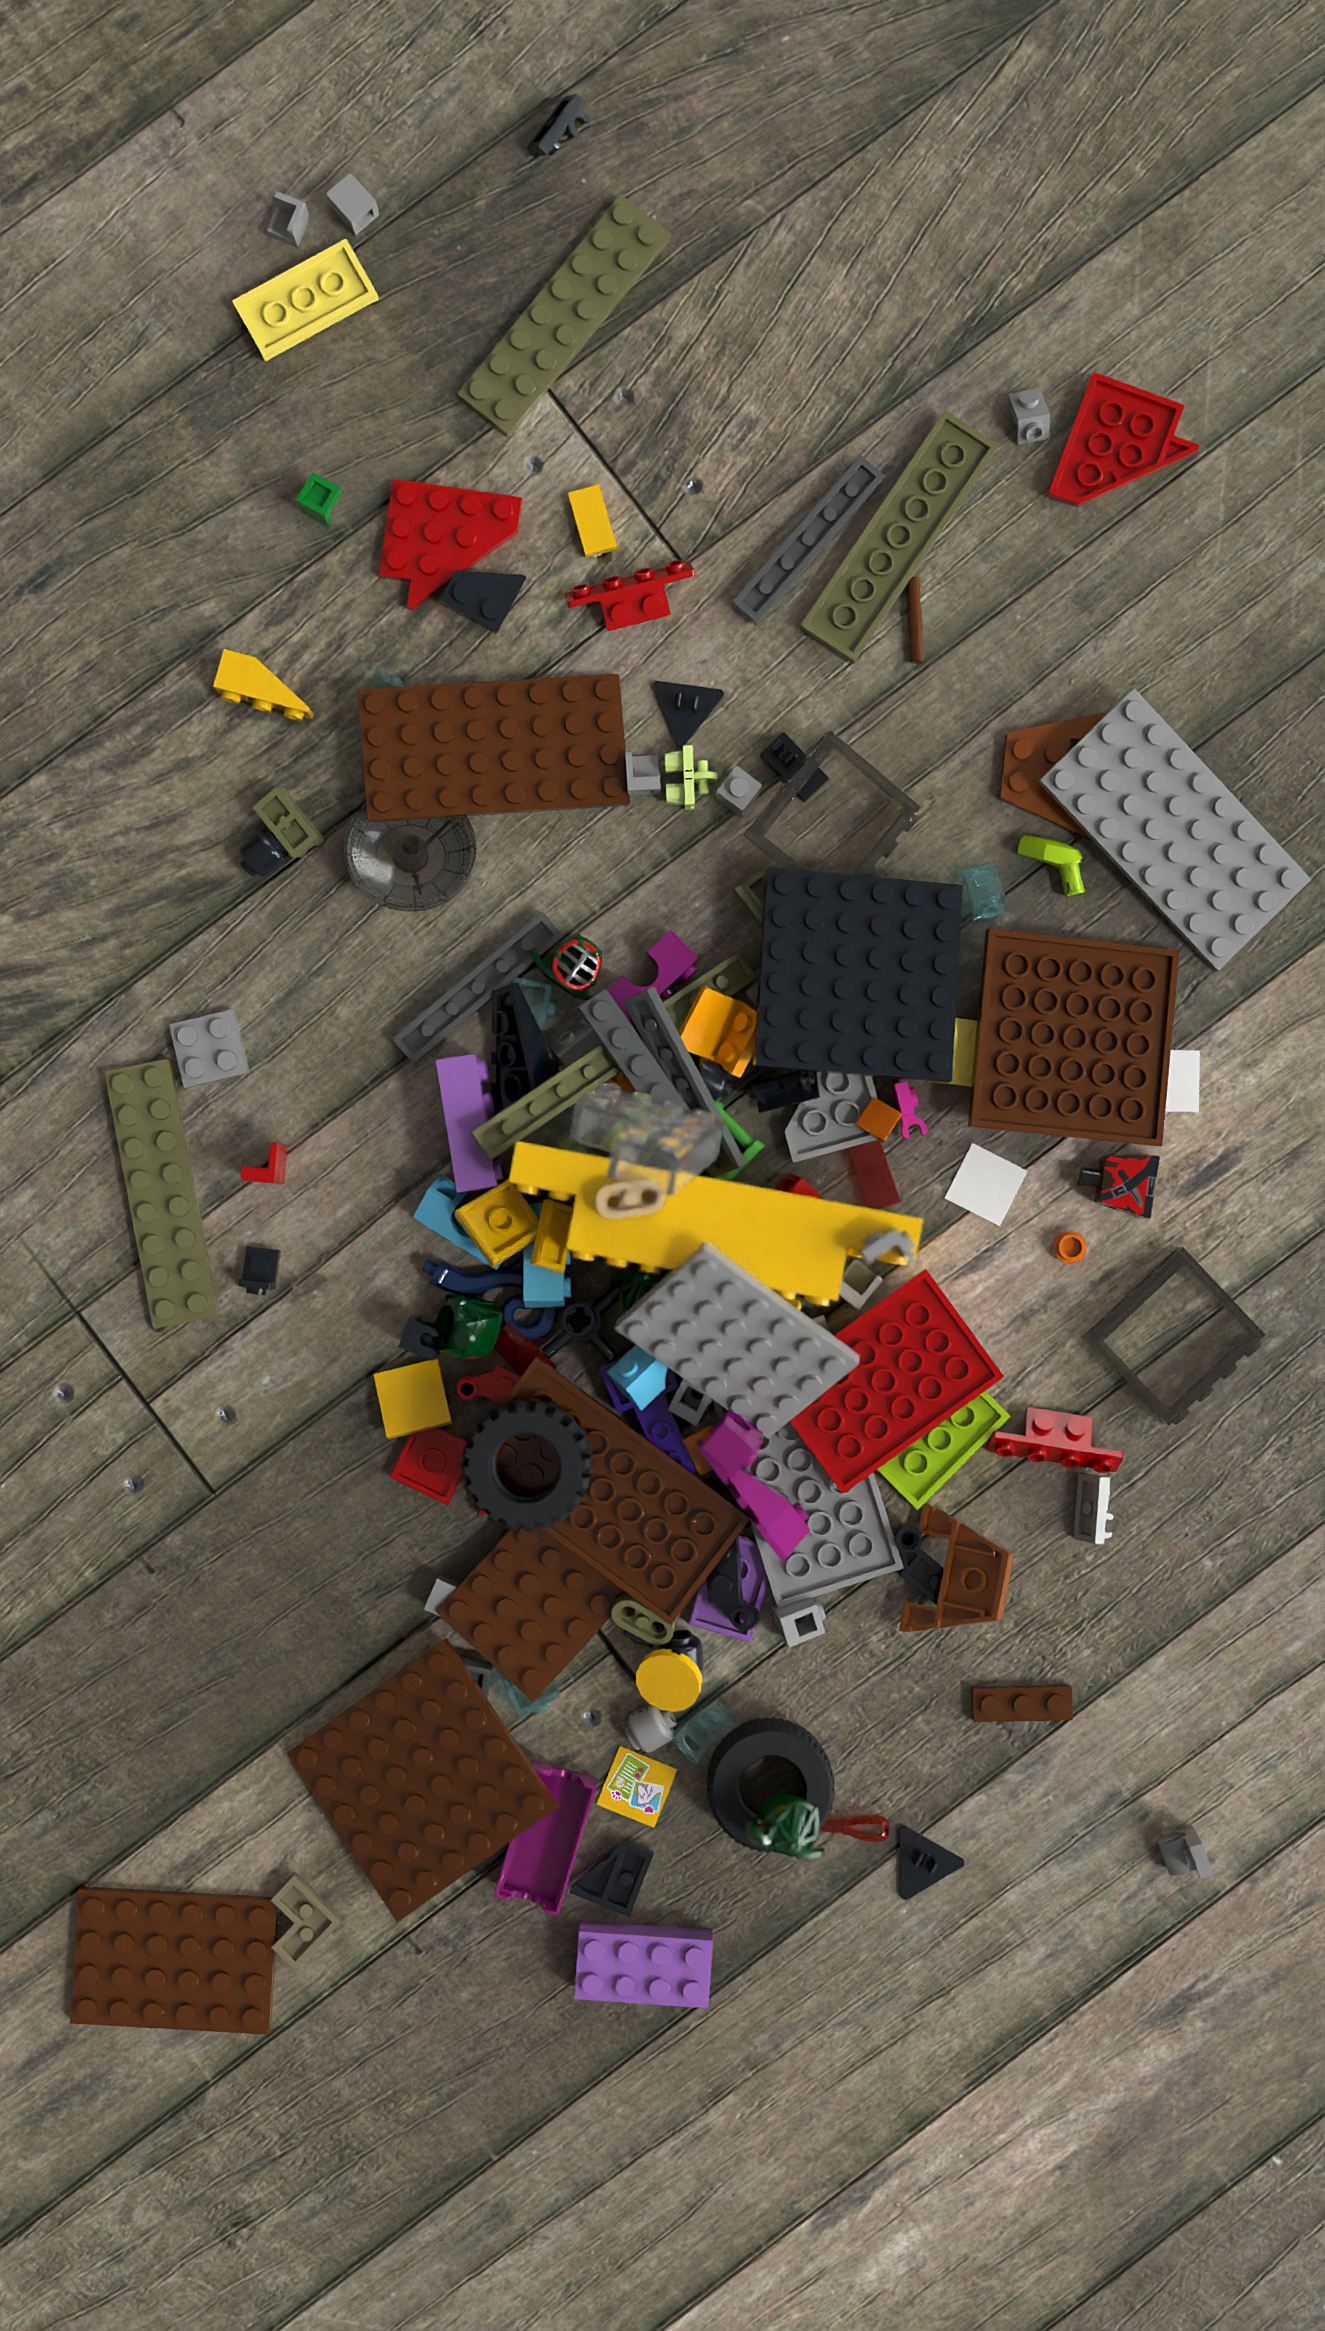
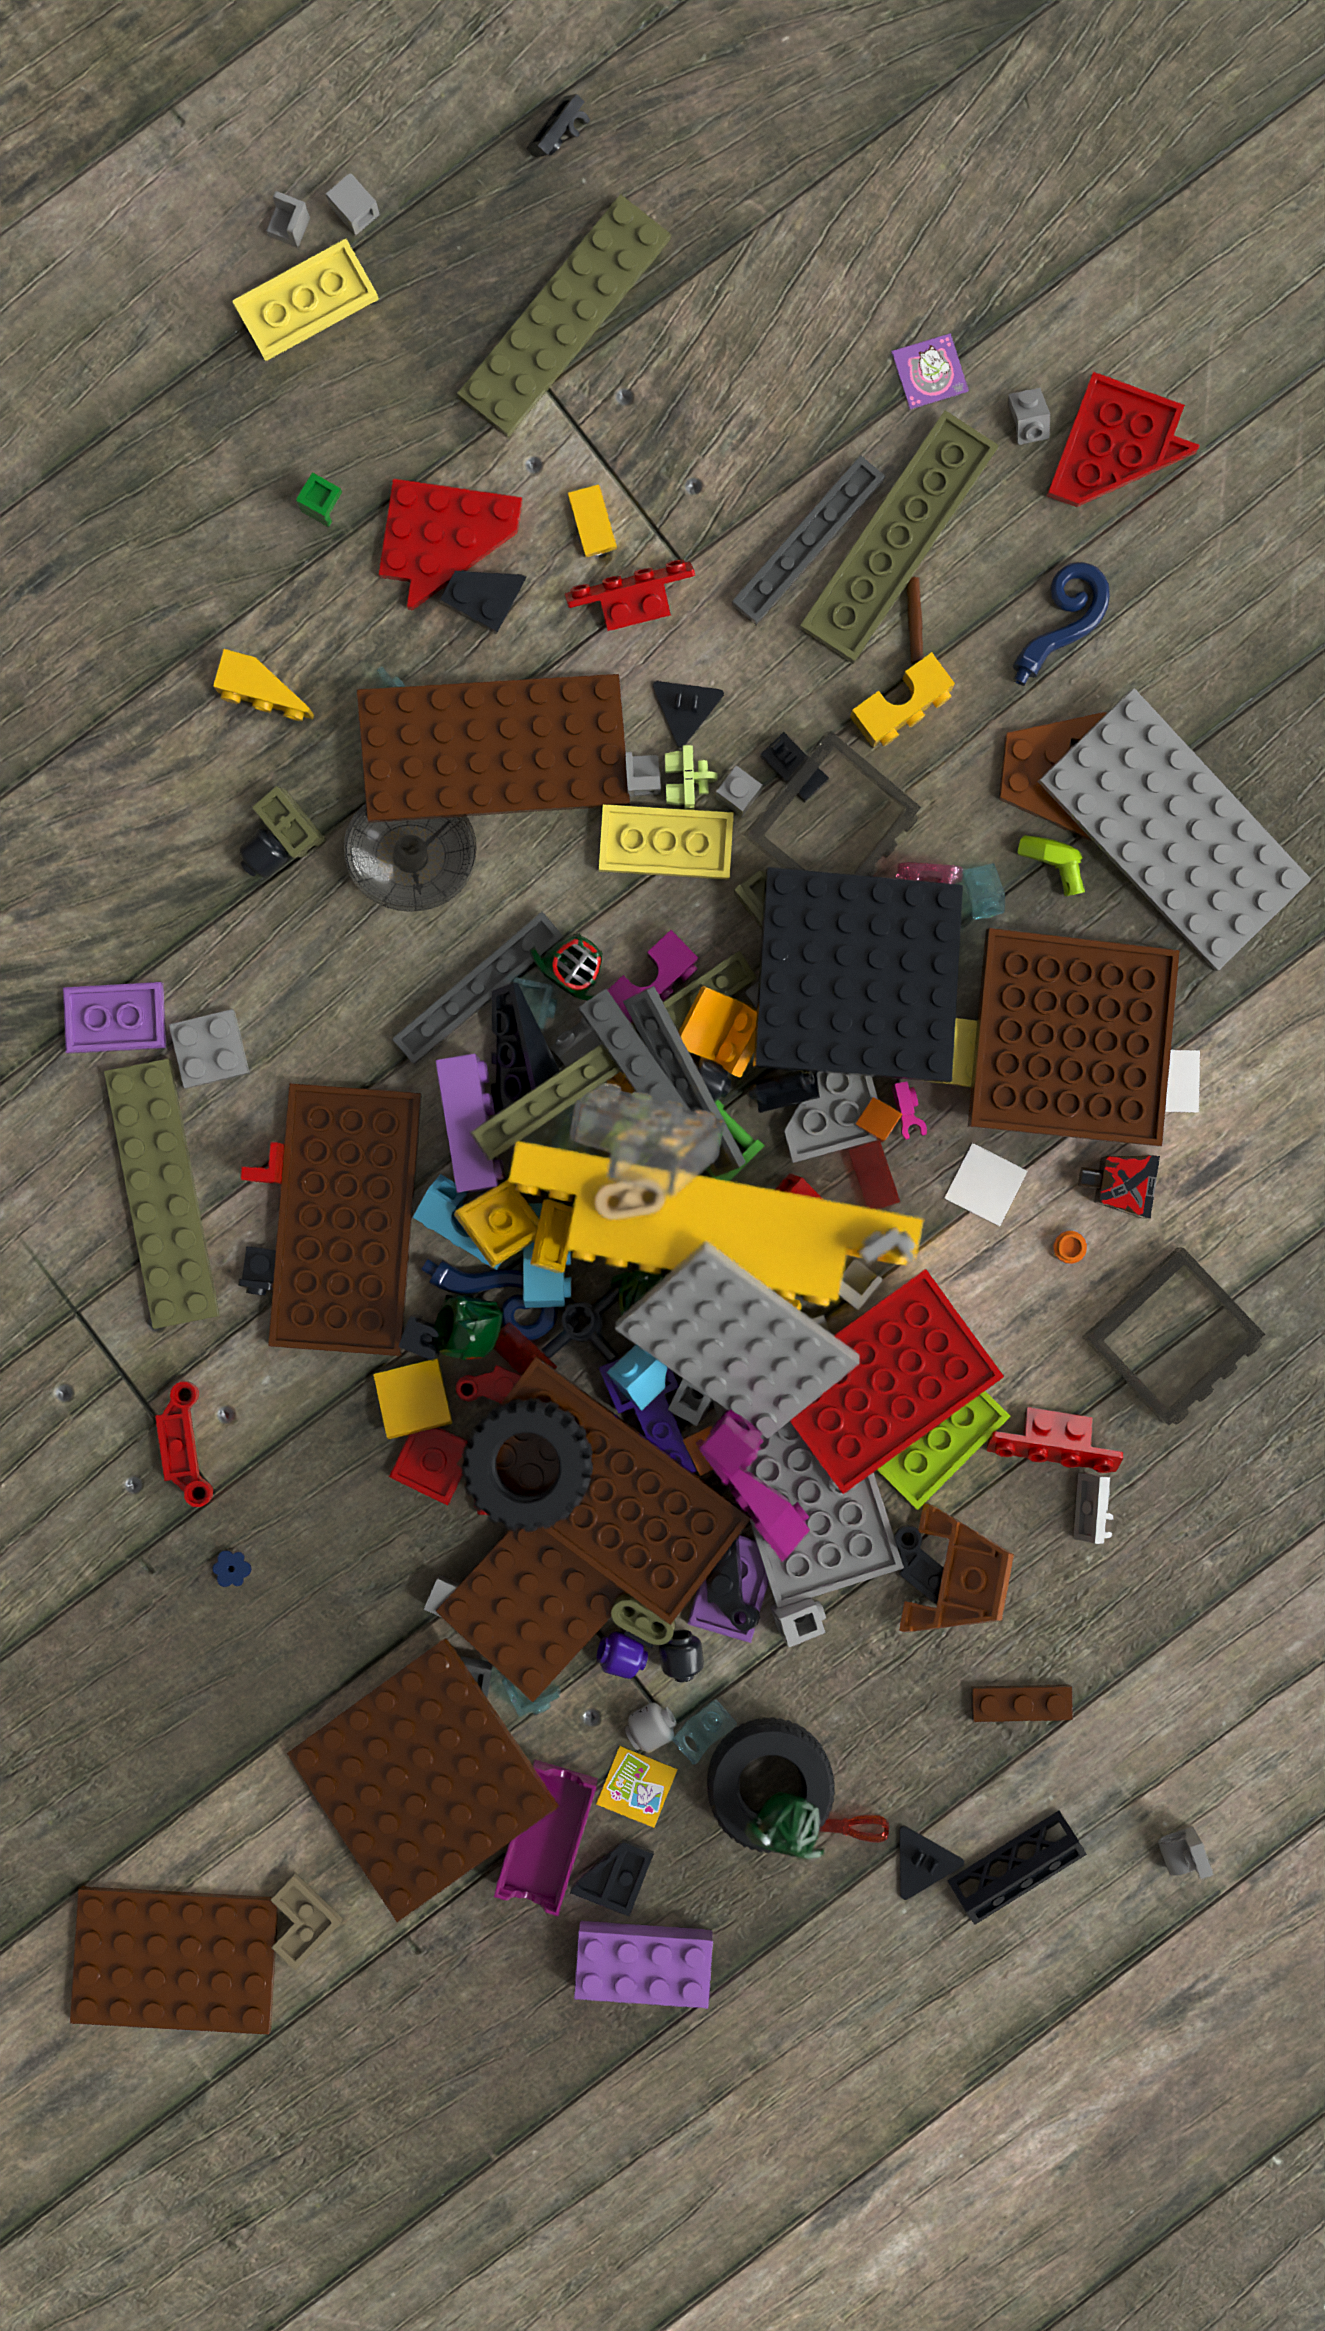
yellow tile [636,1649,702,1712] -> none
none -> medium lavender tile [63,982,166,1054]
none -> red plate [155,1381,213,1507]
none -> dark blue plant [213,1550,252,1587]
none -> reddish brown plate [268,1083,422,1356]
none -> dark purple head [596,1631,648,1679]
none -> light yellow plate [599,804,734,880]
none -> yellow arch [850,652,955,748]
none -> sticker [892,333,969,409]
none -> clear pink plate [897,862,963,884]
none -> black fence [947,1810,1087,1925]
none -> dark blue plant [1013,562,1110,686]

